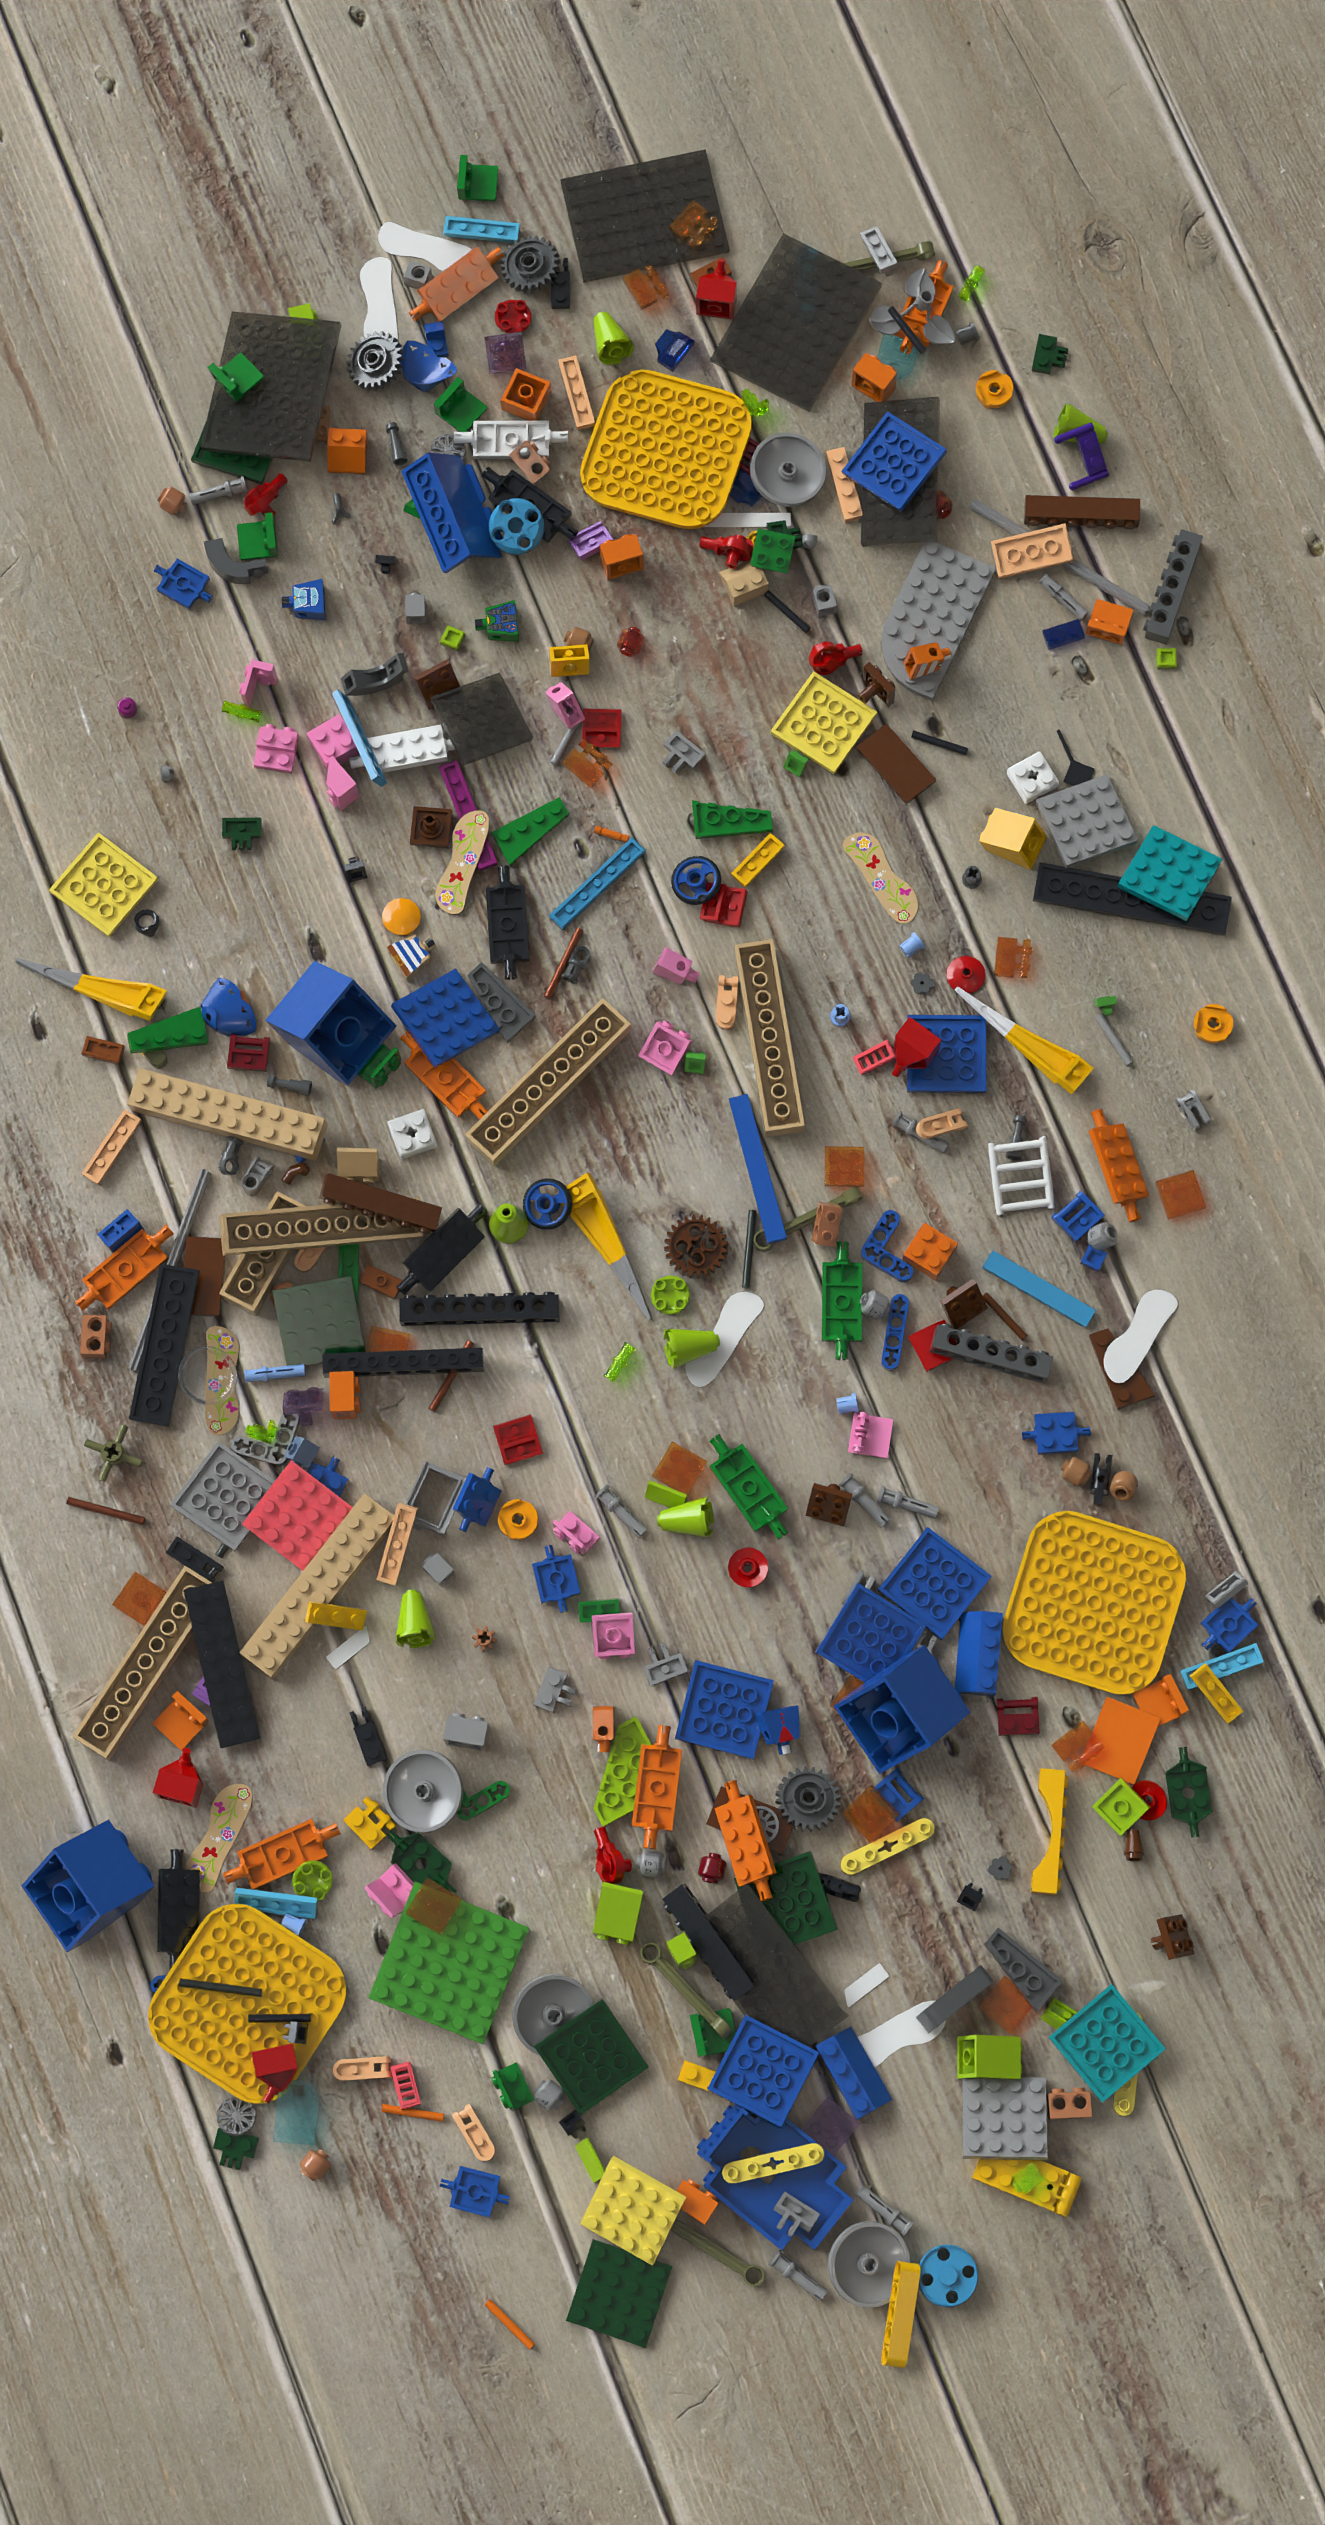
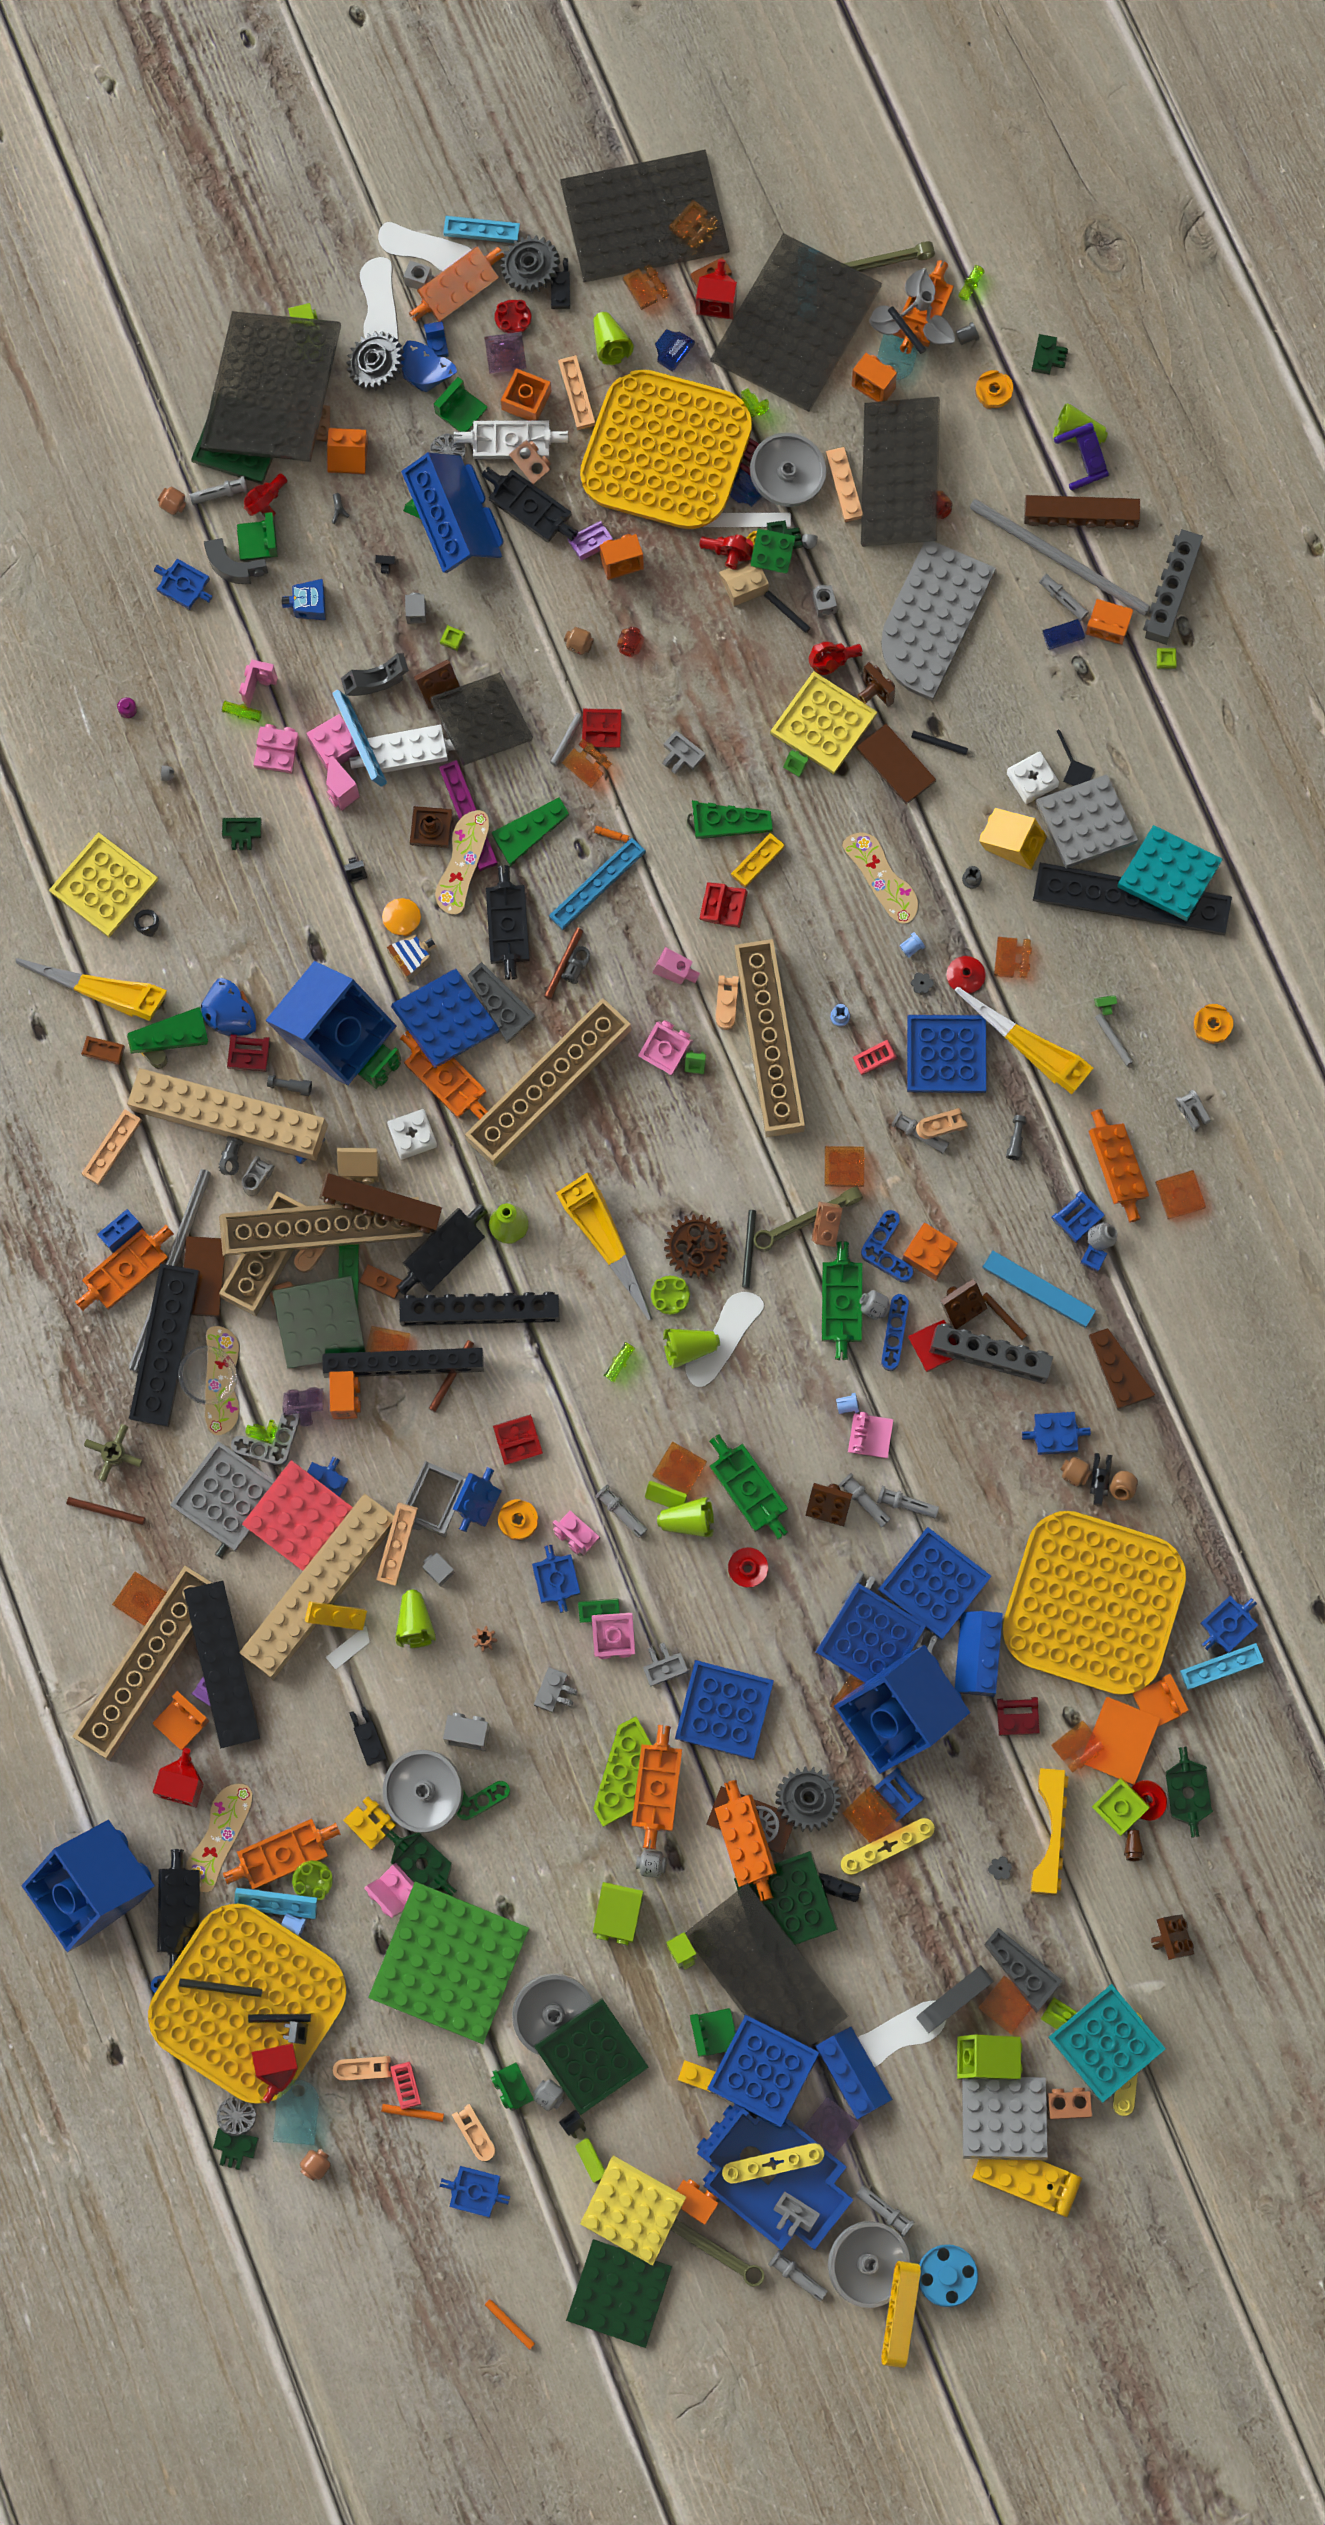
nougat brick [80,1315,112,1359] -> none
black plate [166,1537,224,1583] -> none
green bracket [207,353,264,402] -> none
light blue pin [244,1363,305,1383] -> none
reddish brown arm [282,1162,310,1185] -> none
sand blue brick [285,1436,320,1469] -> none
dark grey piece [386,422,408,465] -> none
clear orange plate [405,1878,462,1935] -> none
green bracket [457,155,498,201] -> none
torso [475,600,519,642] -> none
dark azure piece [489,498,545,555] -> none
blue wheel [523,1178,573,1230] -> none
bright pink torso [546,683,585,729] -> none
yellow brick [549,644,589,677] -> none
orange torso [593,1706,614,1752] -> none
red pin [593,1827,632,1884] -> none
olive piece [640,1942,733,2040] -> none
black brick [662,1883,758,2001] -> none
blue wheel [671,856,721,905] -> none
dark red head [698,1853,727,1884] -> none
blue tile [729,1094,787,1245] -> none
blue torso [755,1705,800,1755] -> none
blue plate [842,411,947,512] -> none
white sticker [844,1963,889,2007] -> none
light grey plate [860,226,898,277] -> none
red piece [892,1017,941,1077] -> none
orange torso [903,642,951,680] -> none
black tile [957,1883,983,1911] -> none
white bar [988,1136,1055,1216] -> none
light nougat tile [991,523,1074,579] -> none
clear neon green bracket [1011,2163,1044,2194] -> none
white sticker [1104,1290,1178,1383] -> none
yellow plate [1190,1663,1244,1724] -> none
light grey tile [1205,1571,1249,1609] -> none

